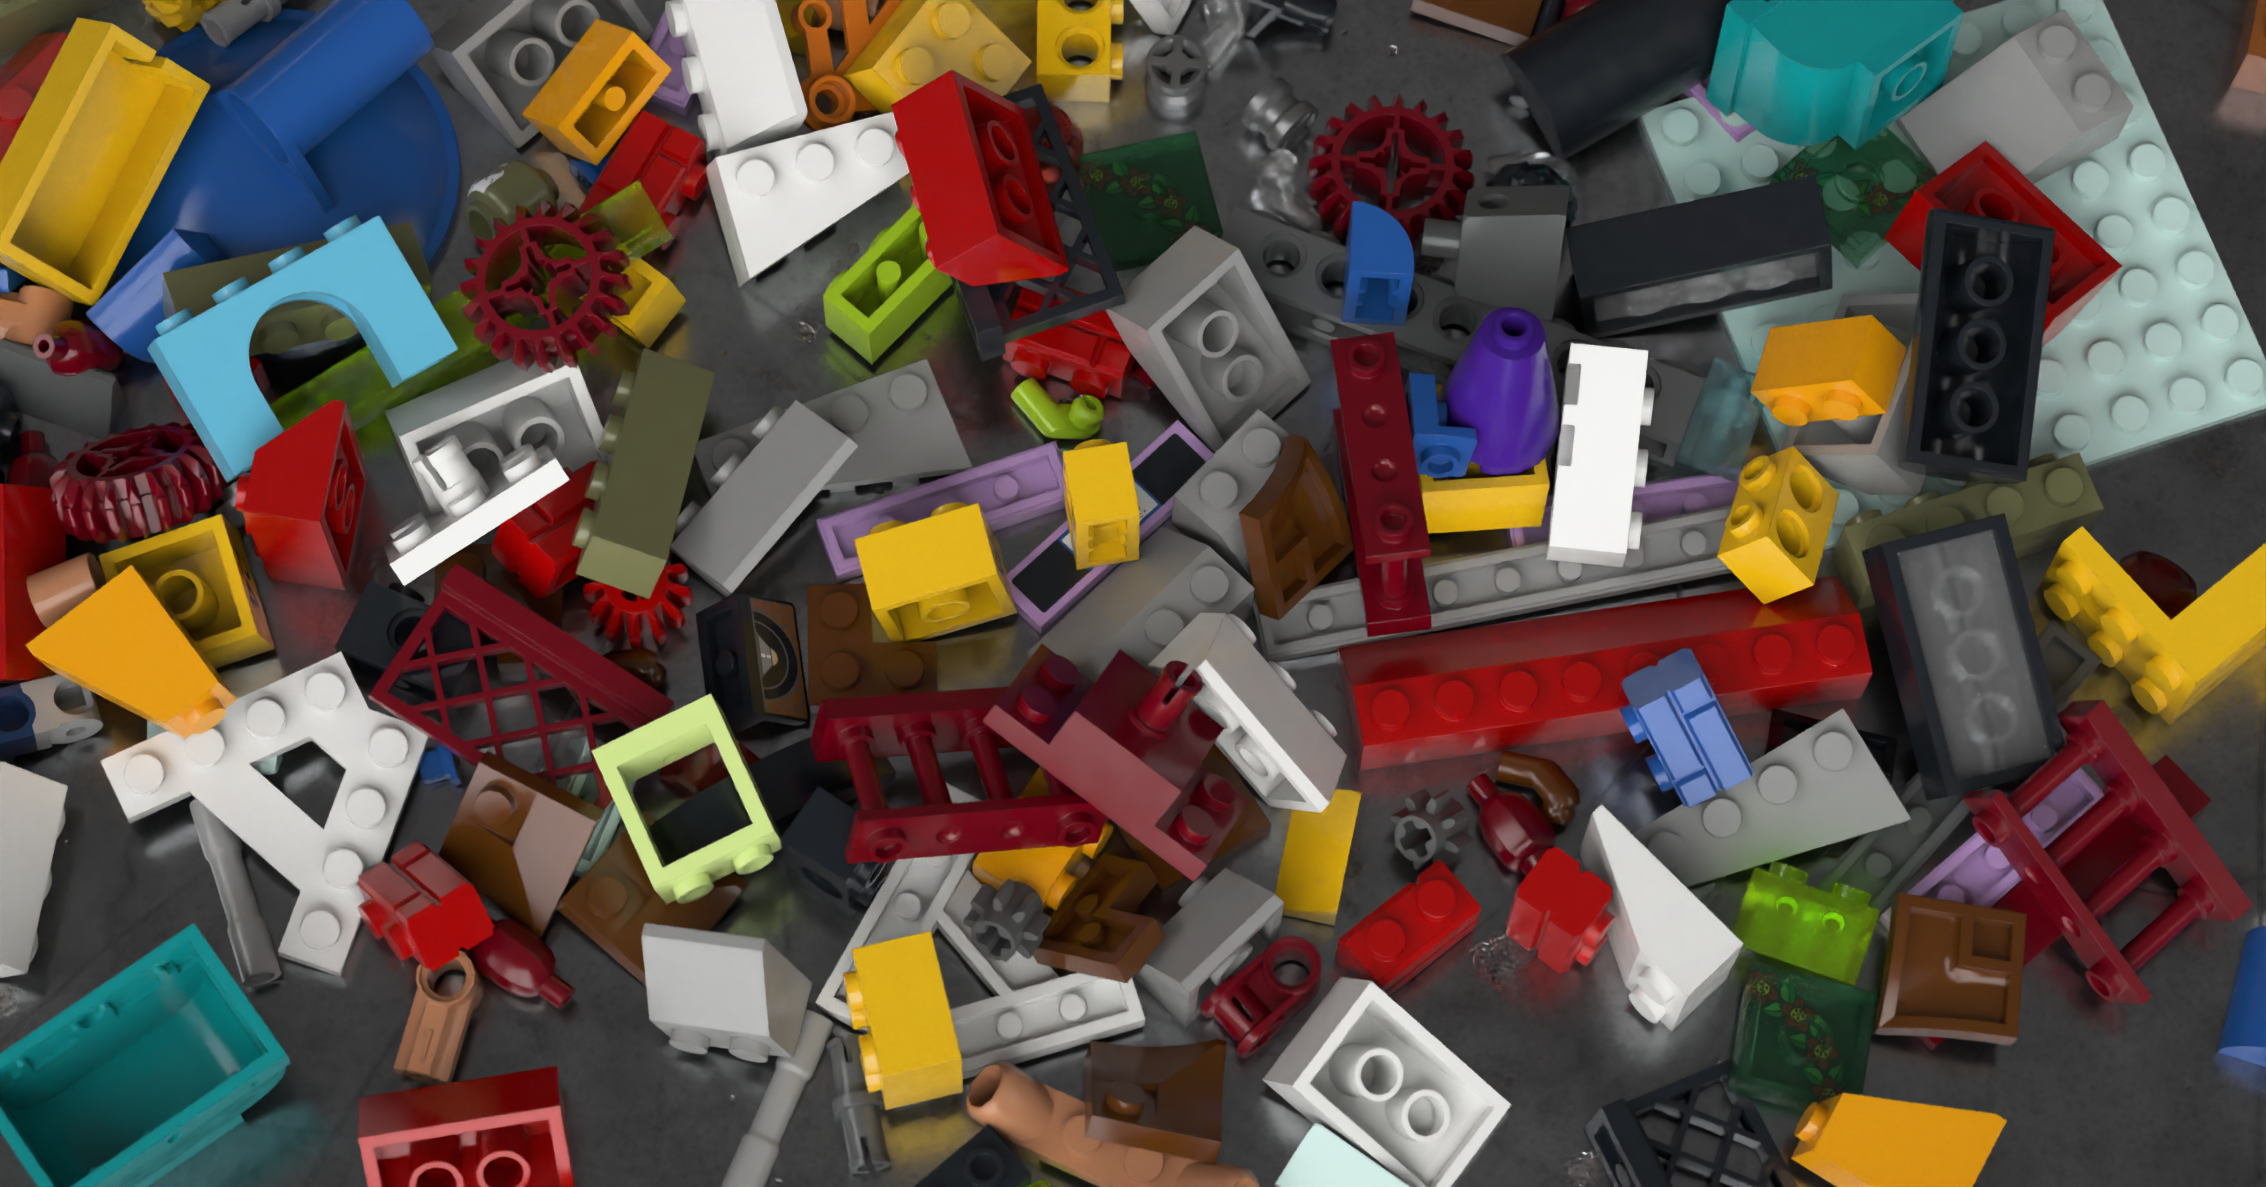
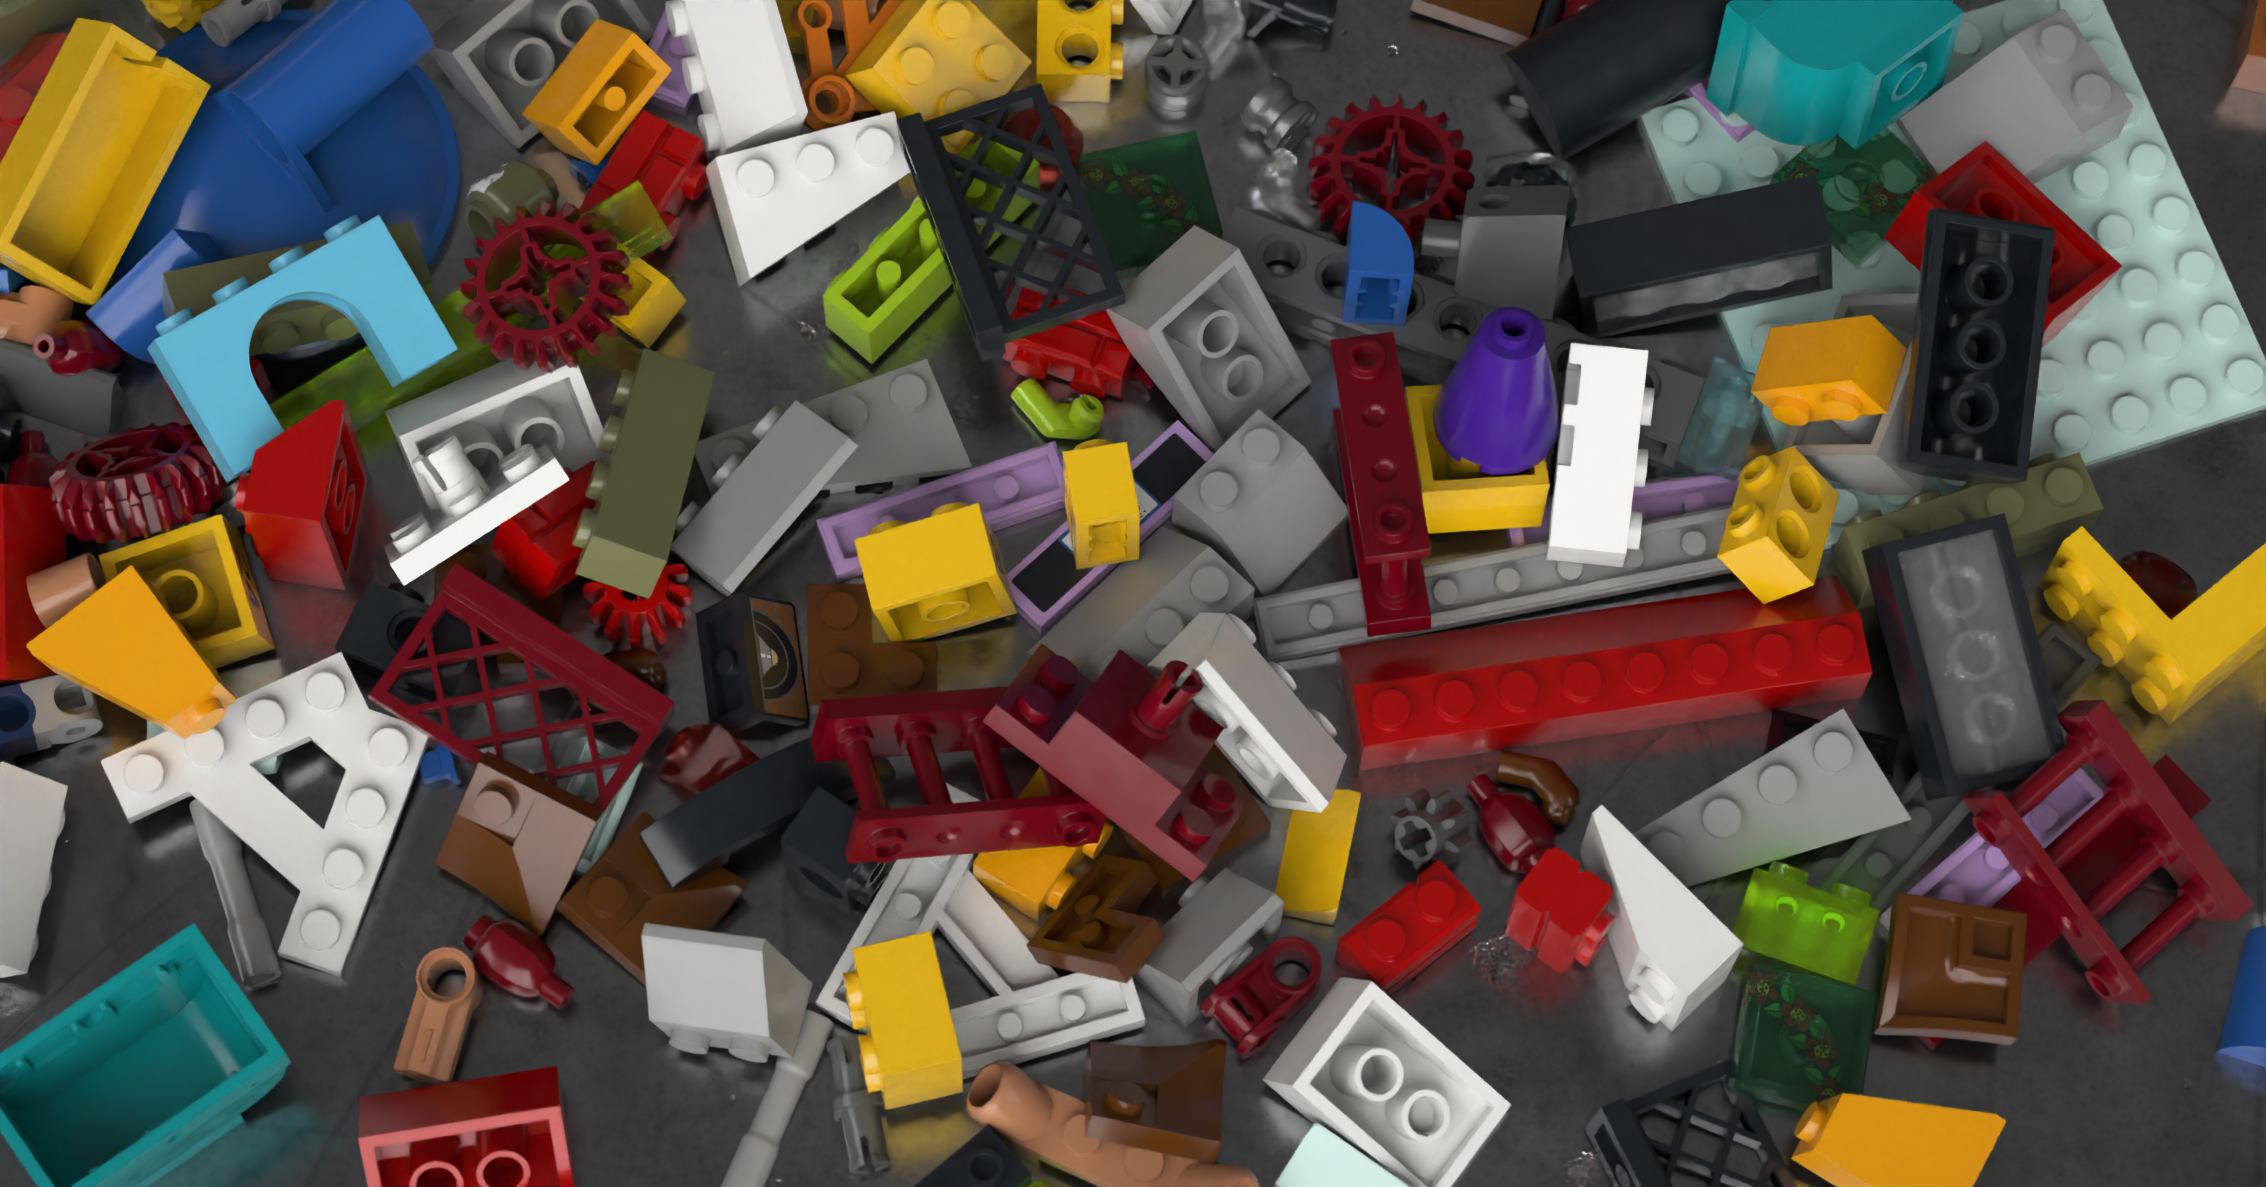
red brick [357,840,494,971] -> none
yellowish green window [592,693,782,904] -> none
red slope [891,70,1070,287] -> none
dark grey gear [963,879,1051,962] -> none
reddish brown plate [1239,433,1353,620] -> none
blue bracket [1404,373,1477,478] -> none
brick [1619,648,1754,808] -> none

